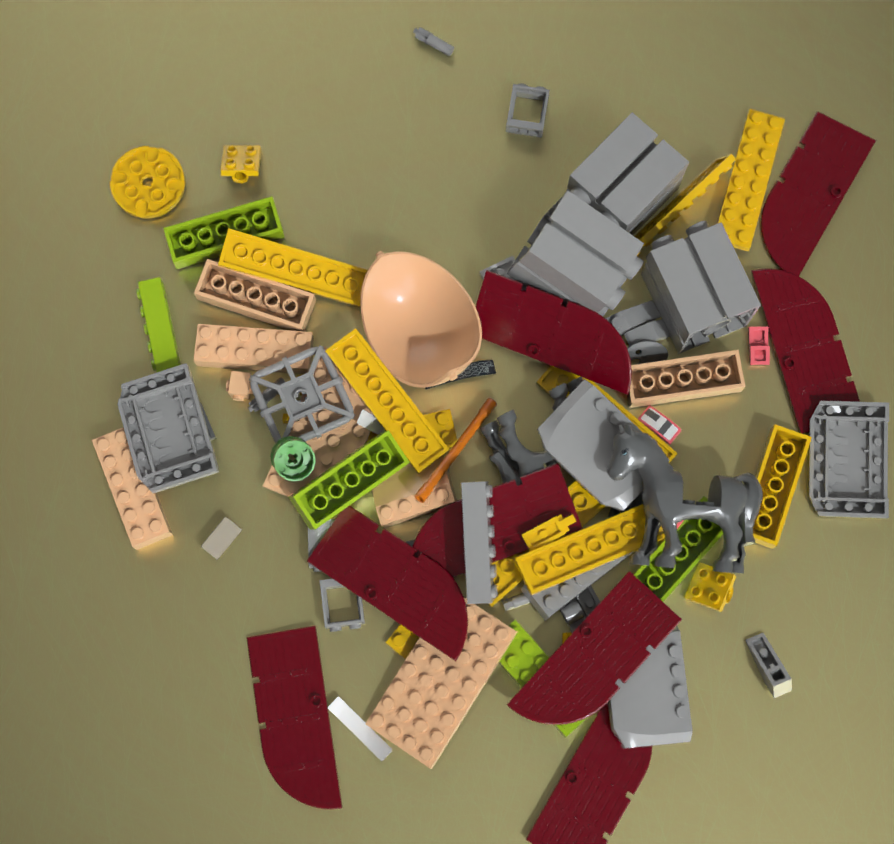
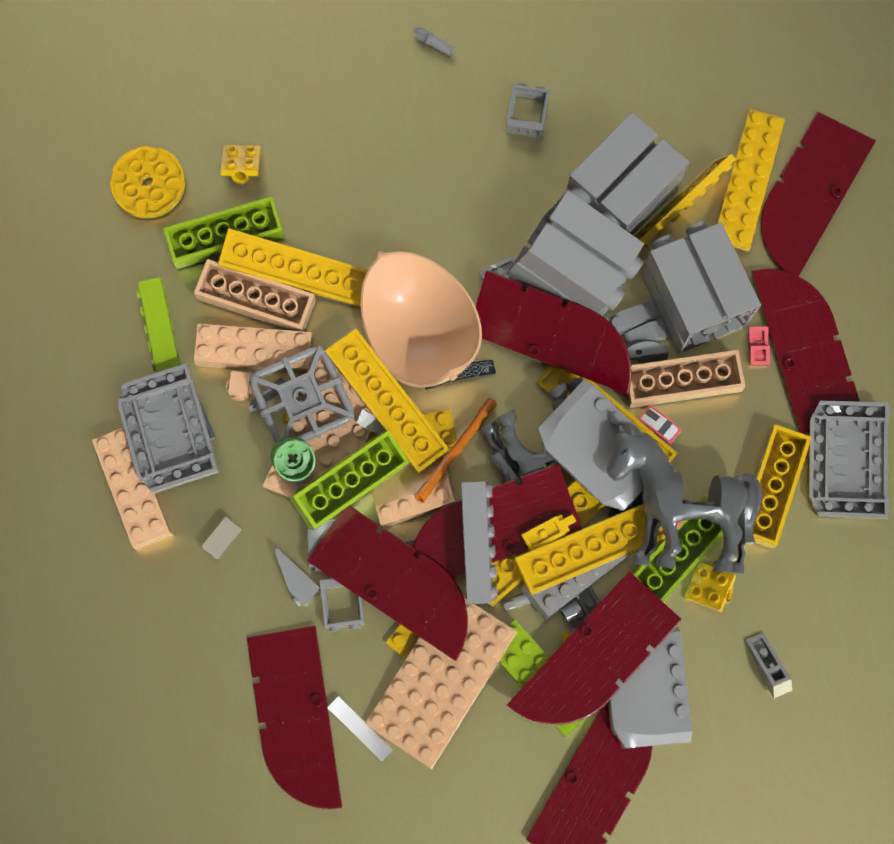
none -> light grey slope [275,548,321,607]

